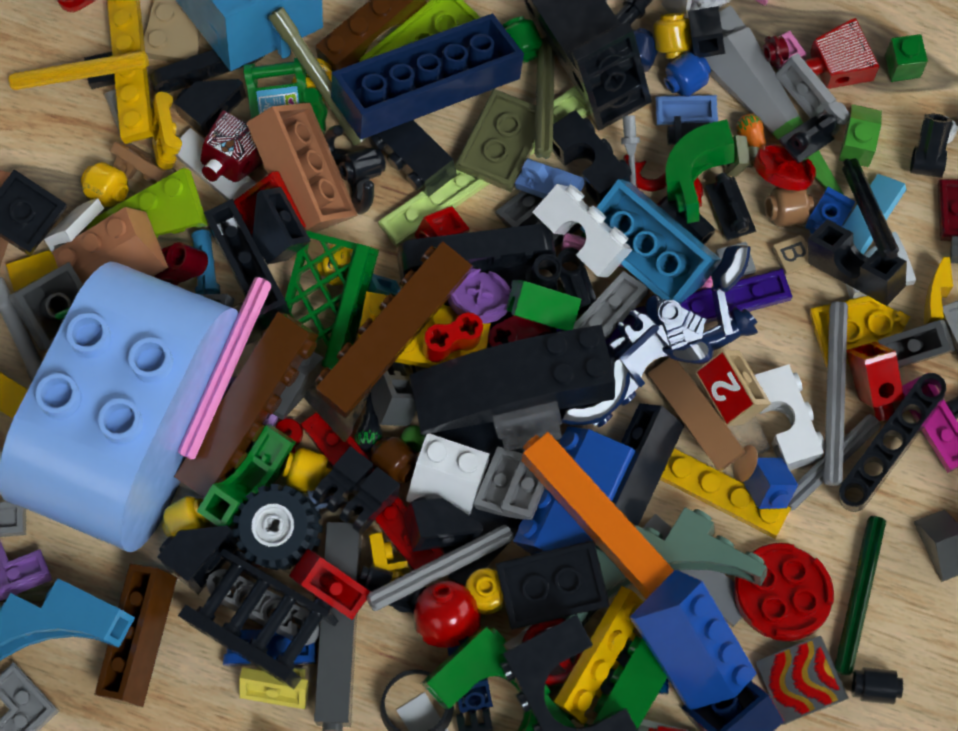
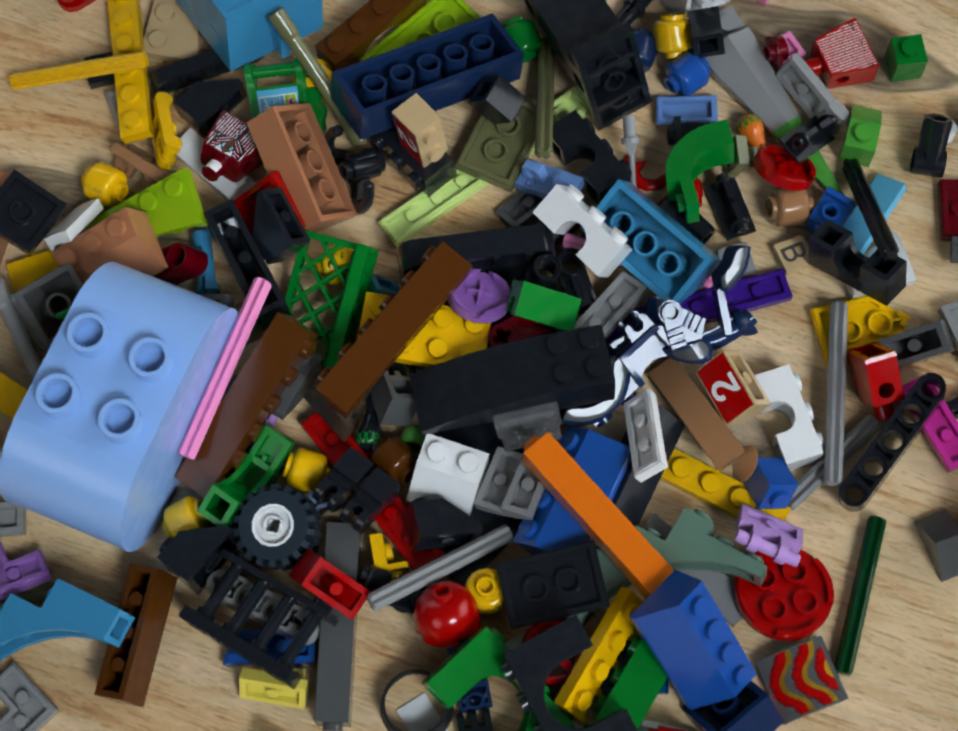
red piece [275,419,303,459] -> none
red bracket [415,206,470,239] -> none
red axle [422,312,483,363] -> none
black brick [852,667,903,705] -> none
yellow slope [924,257,953,325] -> none
none -> tan brick [392,93,448,168]
none -> black brick [468,75,525,124]
none -> white tile [623,389,668,482]
none -> lavender plate [734,503,803,567]

